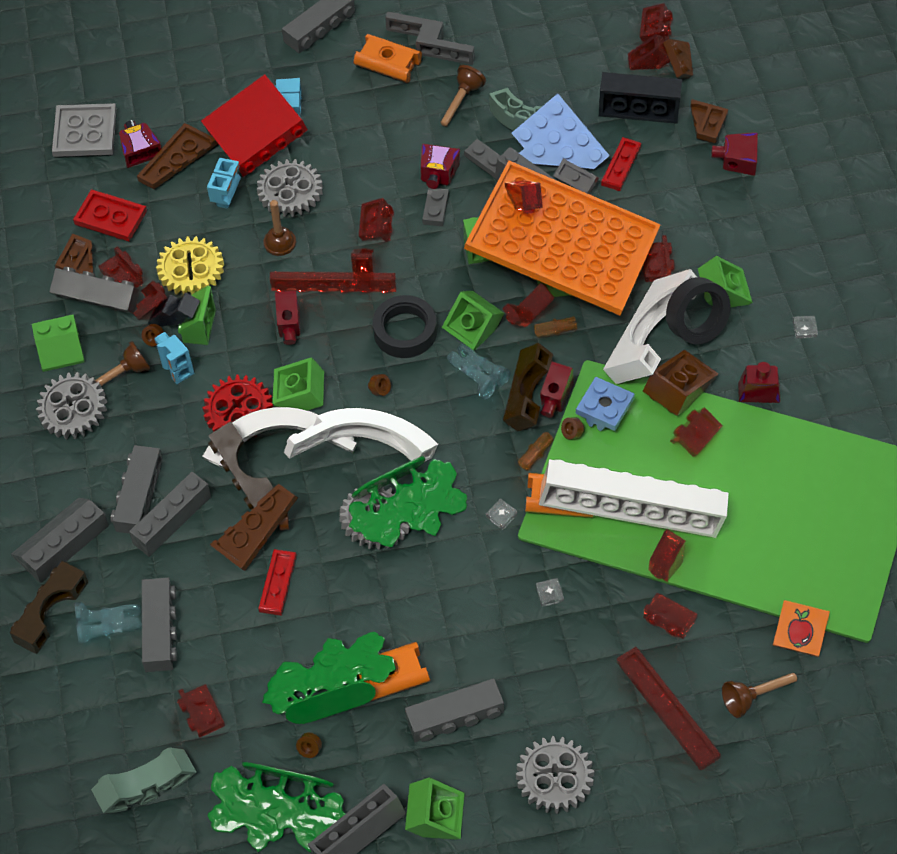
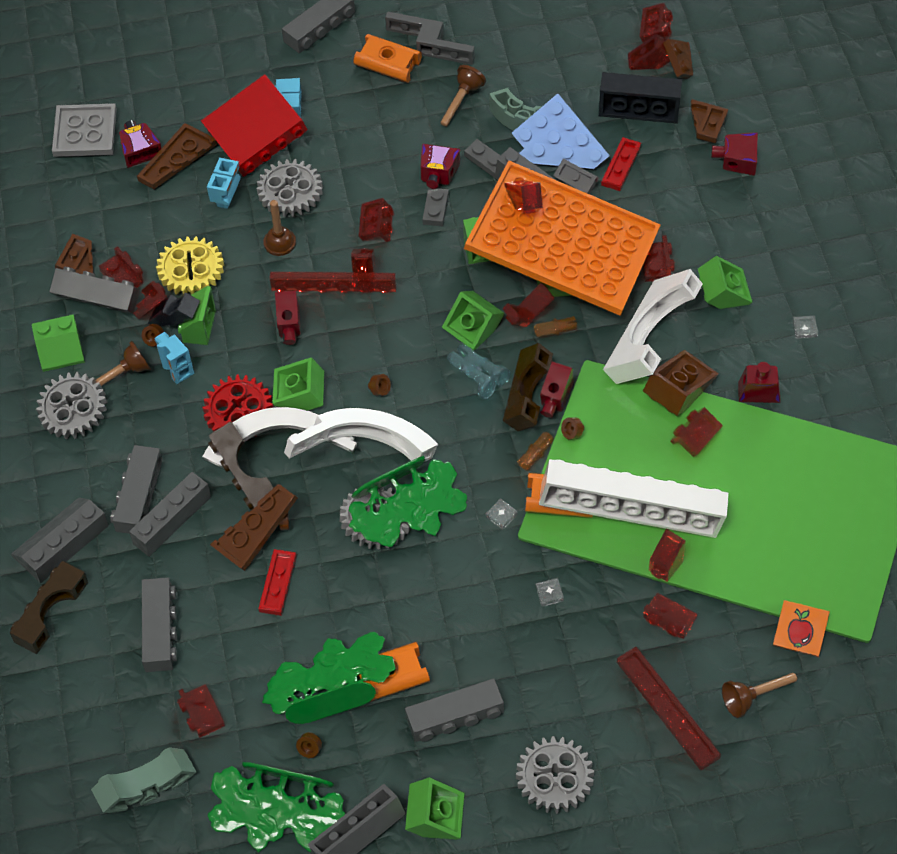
red plate [73,189,147,241] -> none
clear light blue piece [75,602,142,644] -> none
black tyre [373,295,437,358] -> none
medium blue piece [576,377,635,431] -> none
black tyre [666,277,731,344] -> none

